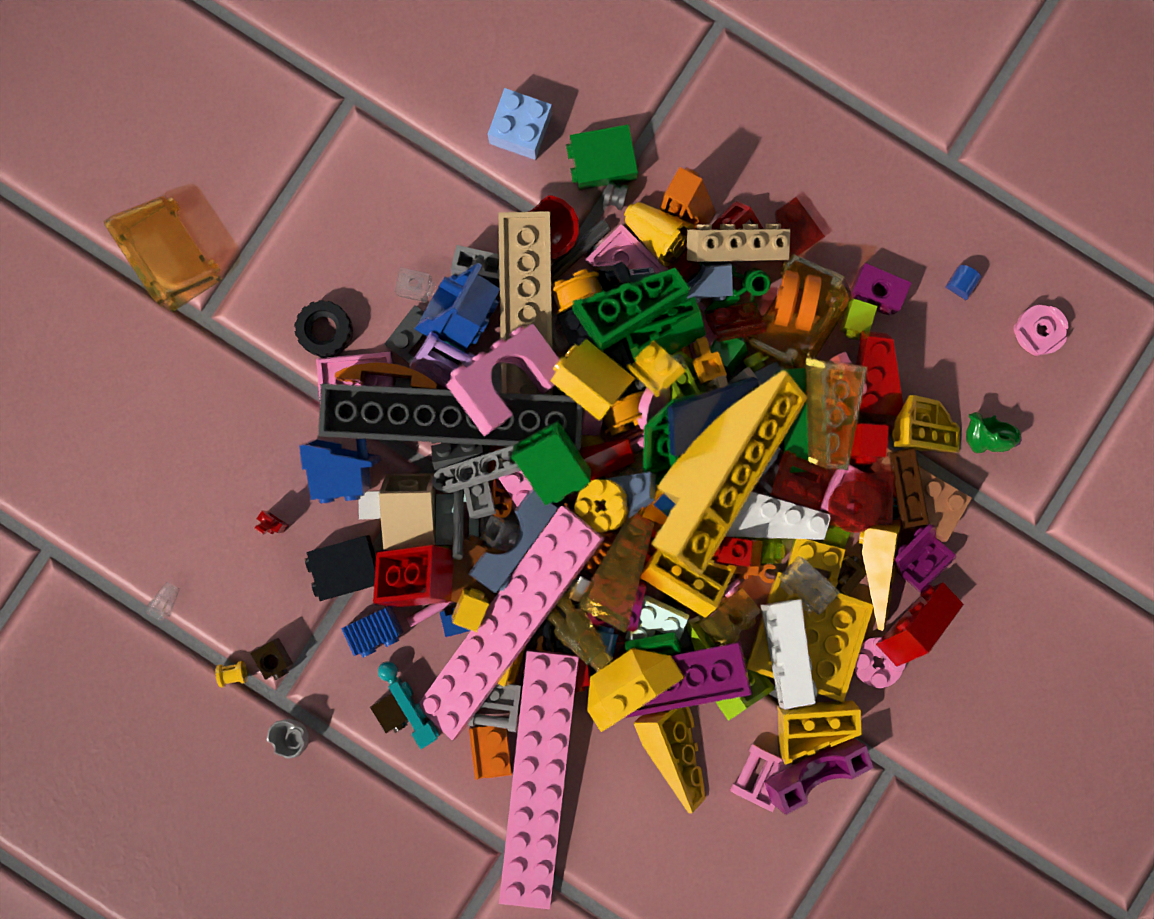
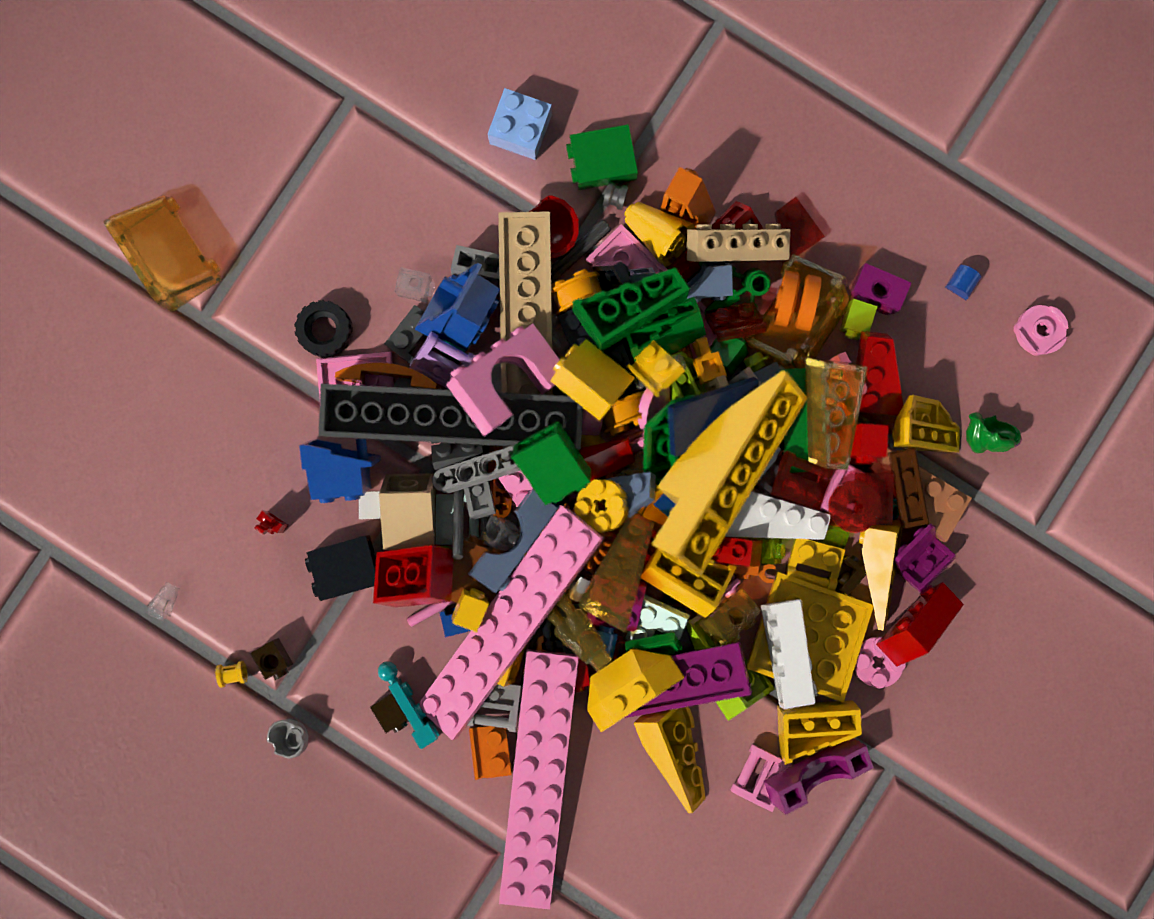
blue brick [341,606,403,658] -> none
clear brick [778,556,840,615] -> none

